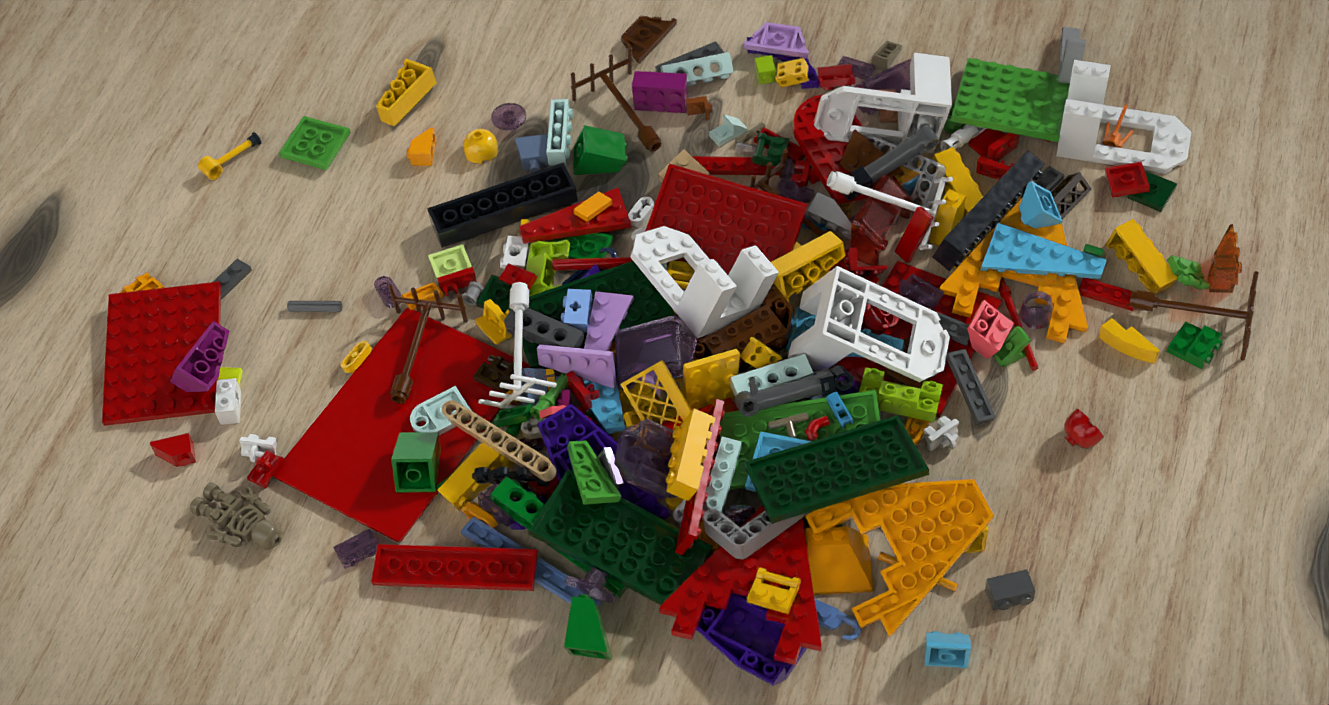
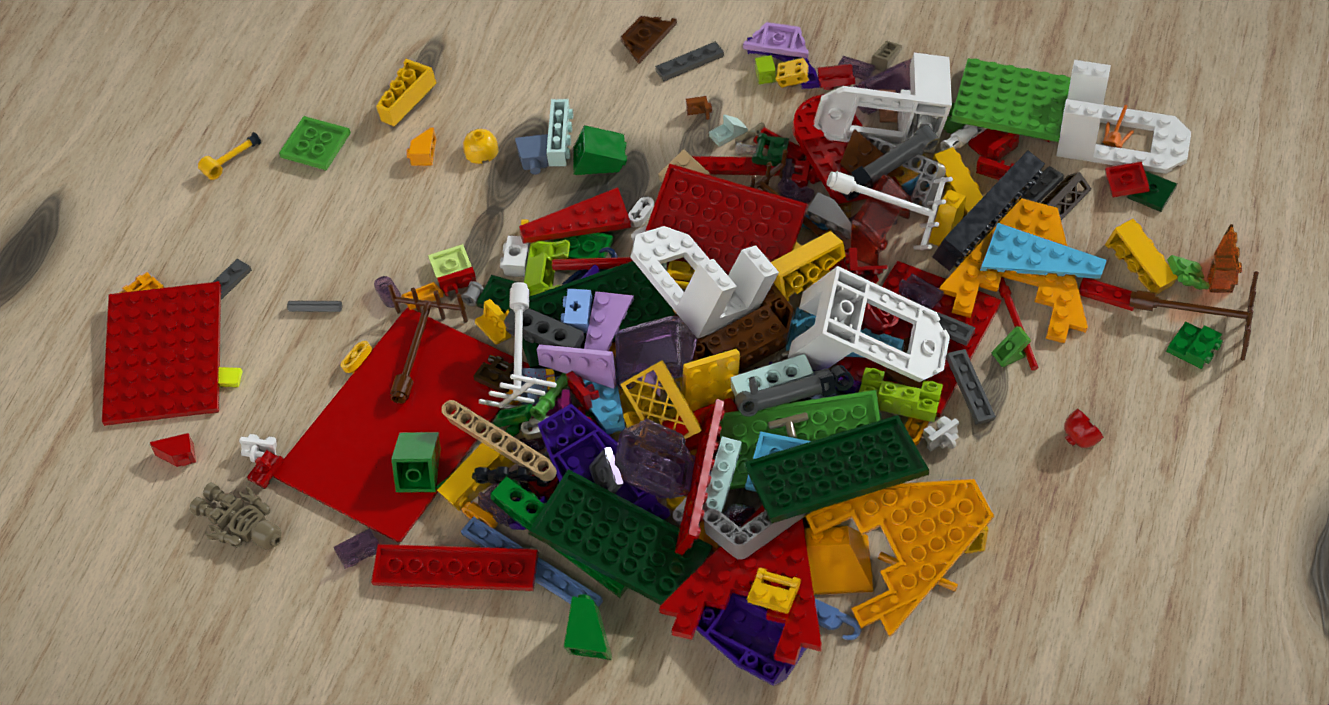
magenta wedge [170,321,230,392] -> none
white brick [215,378,241,425] -> none
light aqua tile [410,386,471,435] -> none
black brick [427,162,578,248] -> none
clear purple dish [491,103,526,130] -> none
red plate [499,263,537,290] -> none
coral tile [539,405,566,419] -> none
clear purple plant [565,567,616,603] -> none
bright green wing [567,441,621,505] -> none
reddish brown piece [571,45,662,152] -> none
light orange tile [574,191,612,222] -> none
magenta brick [632,71,688,113] -> none
light aqua brick [660,52,734,86] -> none
yellow wedge [666,409,715,501] -> none
yellow piece [740,337,782,369] -> none
red arm [805,415,830,441] -> none
dark azure bar [826,392,854,429] -> none
red tile [894,206,934,263] -> none
medium azure slope [924,631,971,668] -> none
coral slope [967,300,1014,359] -> none
dark grey brick [985,569,1036,610] -> none
medium azure slope [1019,181,1063,228] -> none
helmet [1020,291,1053,329] -> none
light grey beam [1058,27,1086,84] -> none
green plate [1083,244,1106,259] -> none
yellow slope [1098,318,1160,364] -> none

